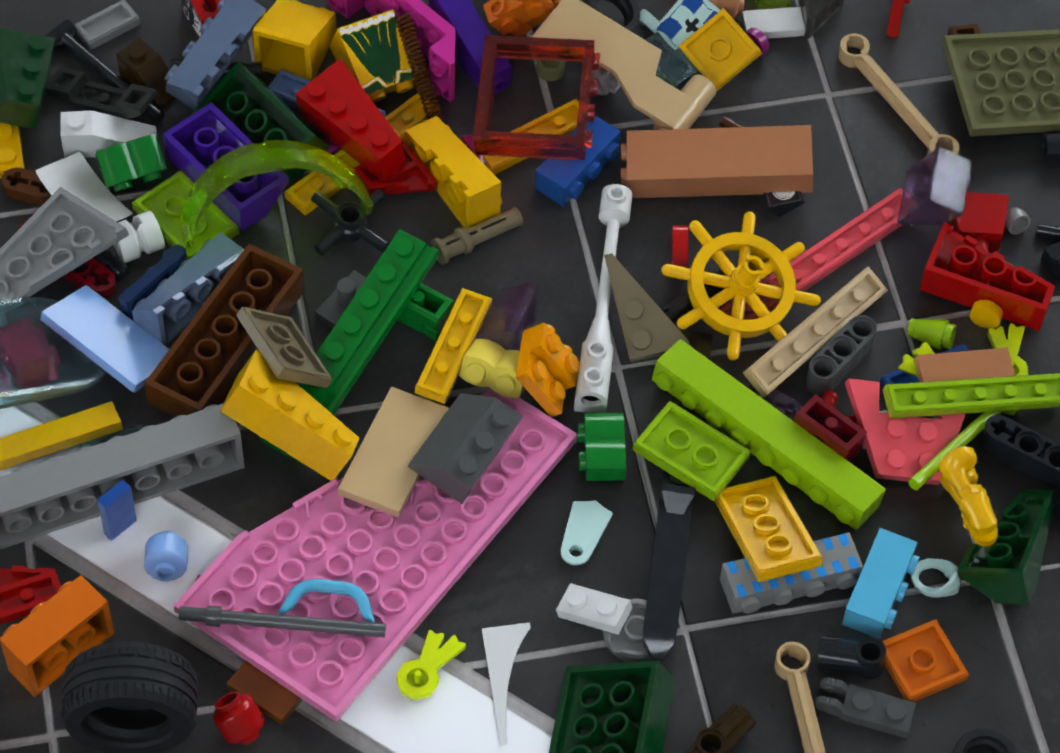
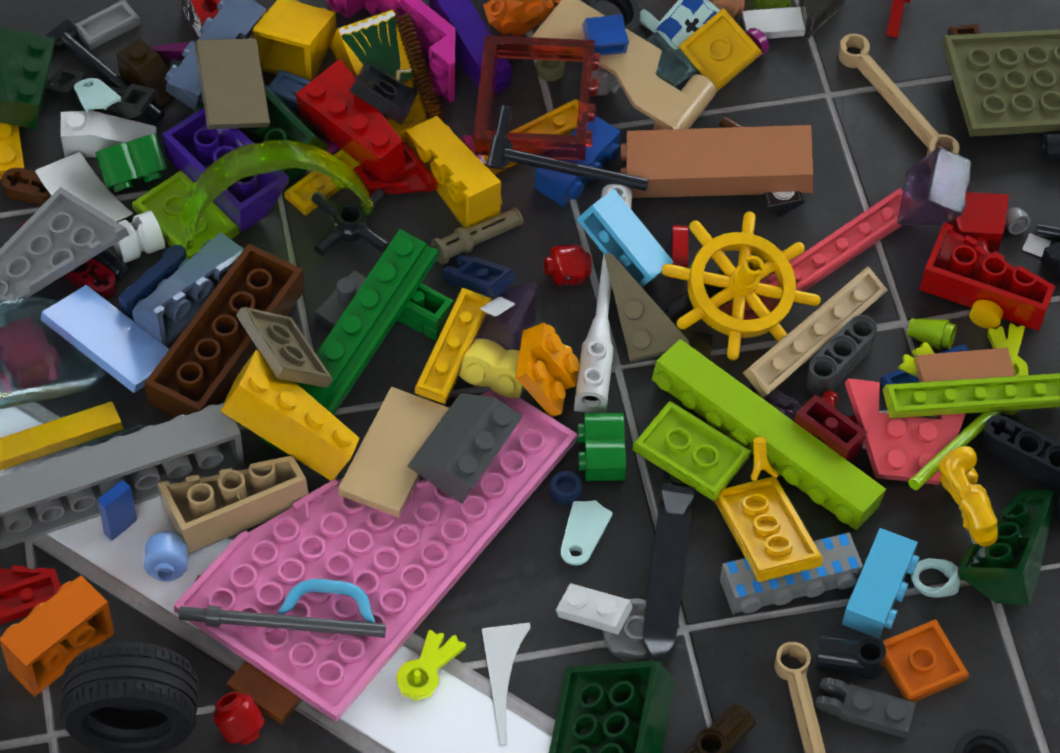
none -> light aqua piece [74,78,121,113]
none -> magenta piece [152,42,190,63]
none -> tan wedge [157,455,309,554]
none -> dark tan tile [194,39,270,129]
none -> black tile [350,61,417,125]
none -> dark blue hinge [441,255,517,298]
none -> white sticker [480,297,515,316]
none -> black bar [486,105,648,191]
none -> red head [543,245,592,286]
none -> dark blue tile [549,471,583,505]
none -> medium azure brick [576,189,673,287]
none -> blue piece [582,14,629,57]
none -> yellow bar [750,437,779,481]
none -> white sticker [1022,233,1051,257]

